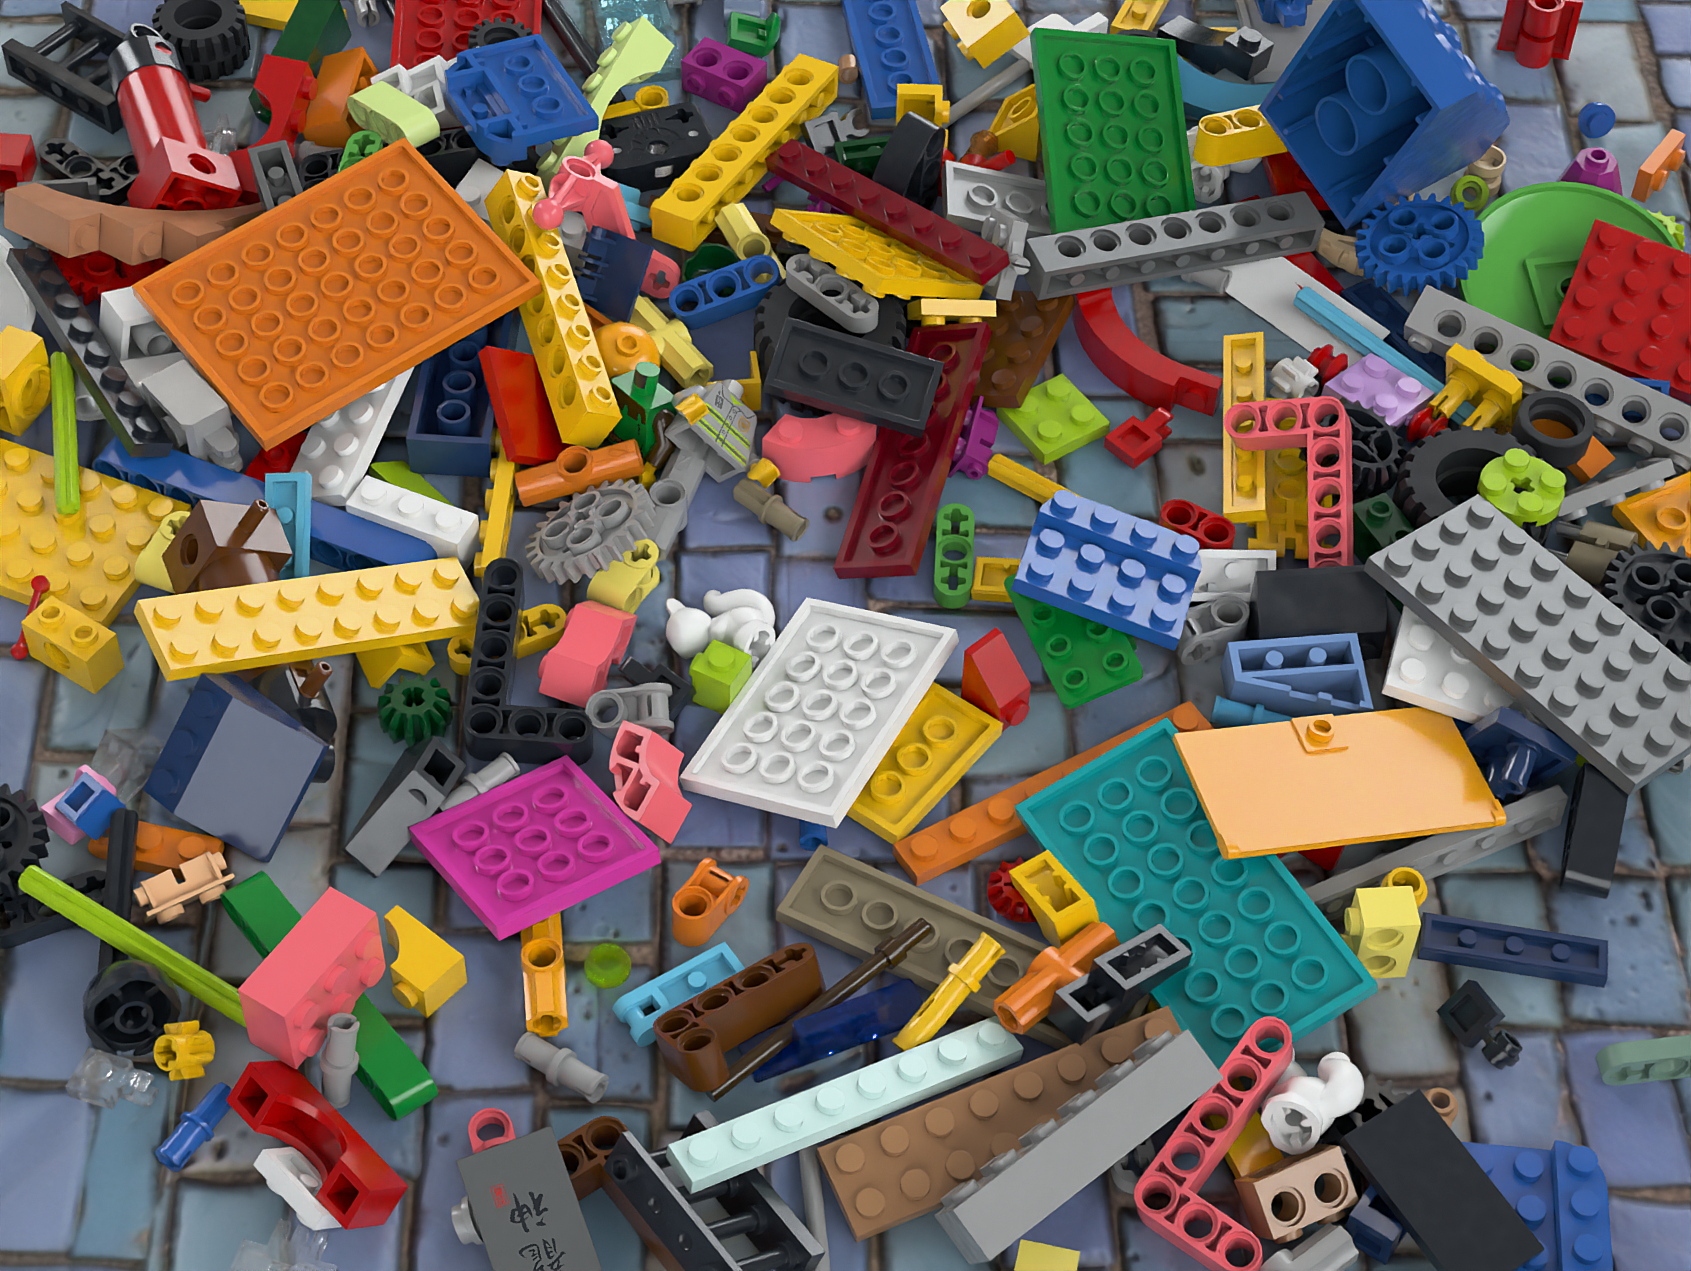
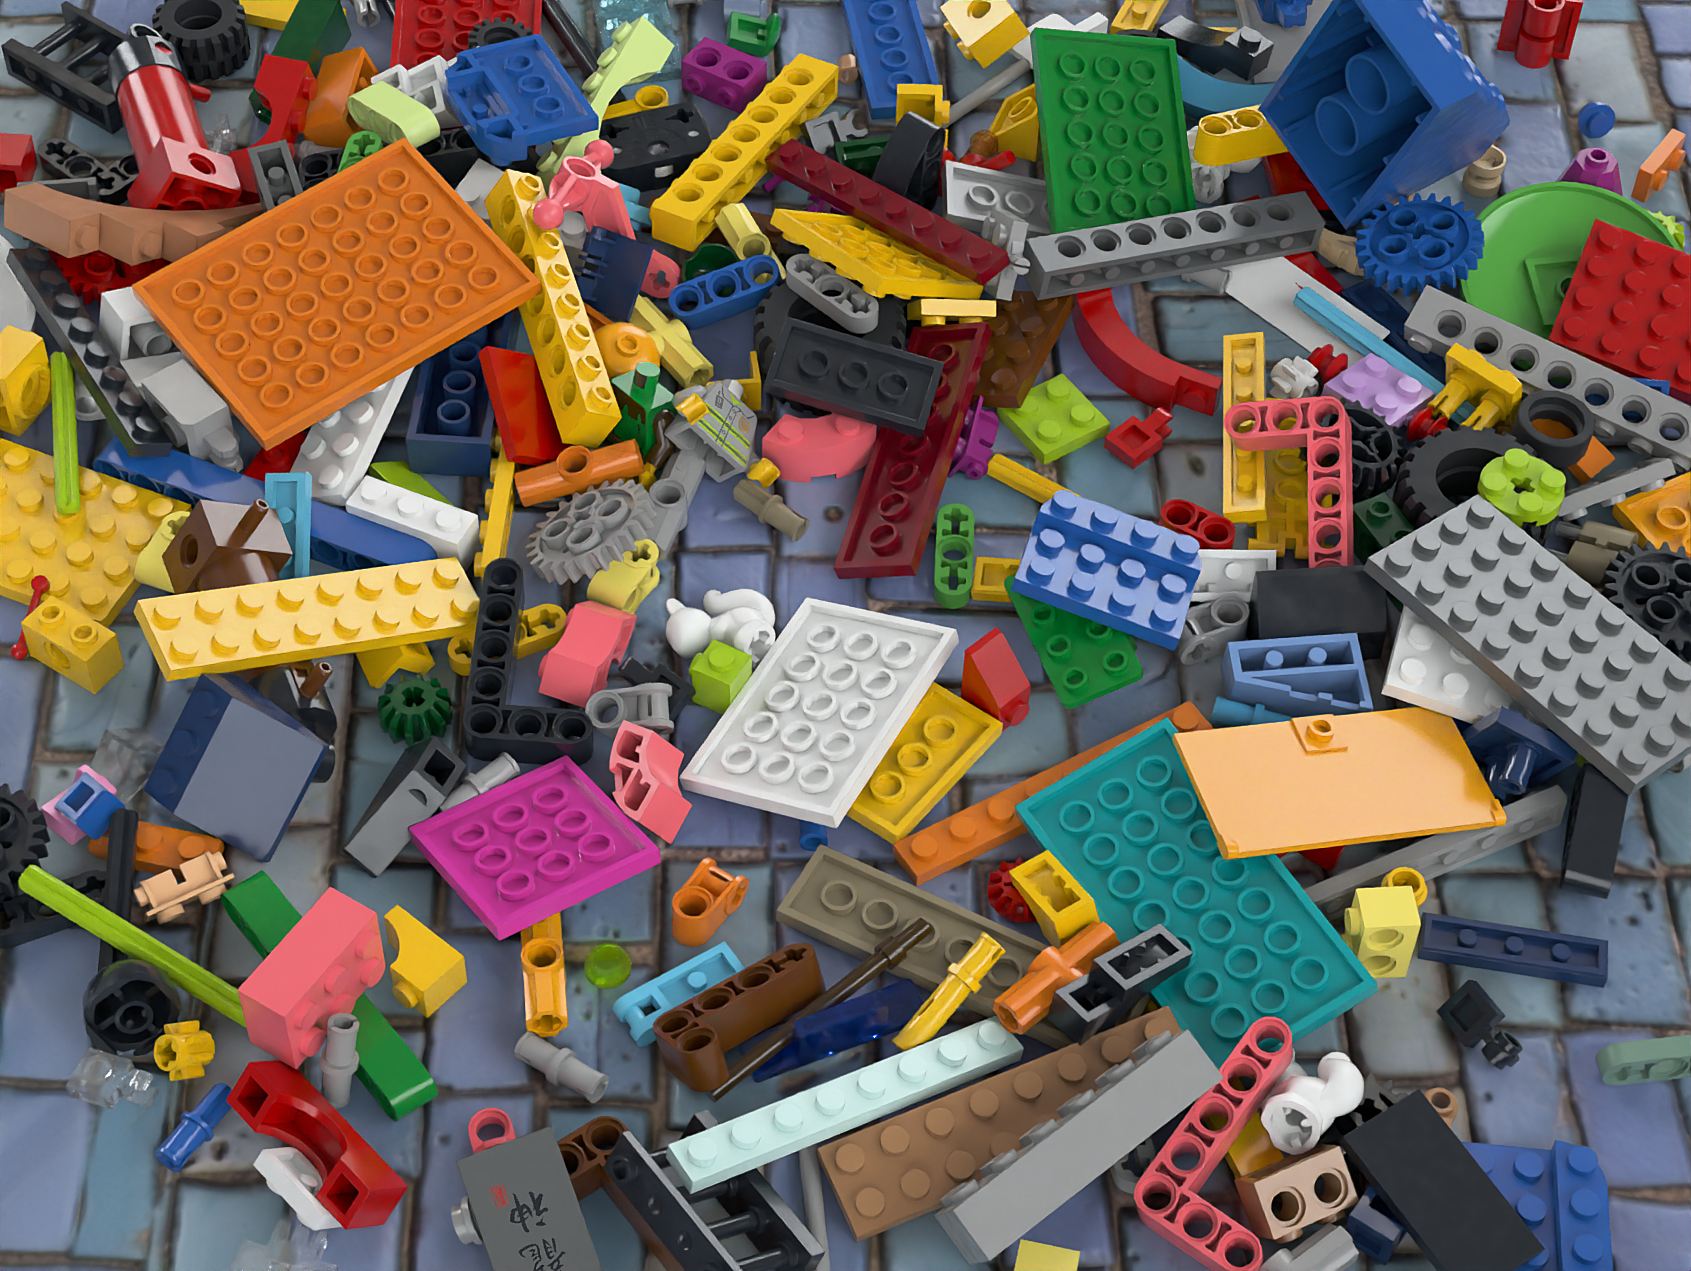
lime plate [1450,175,1489,212] -> none

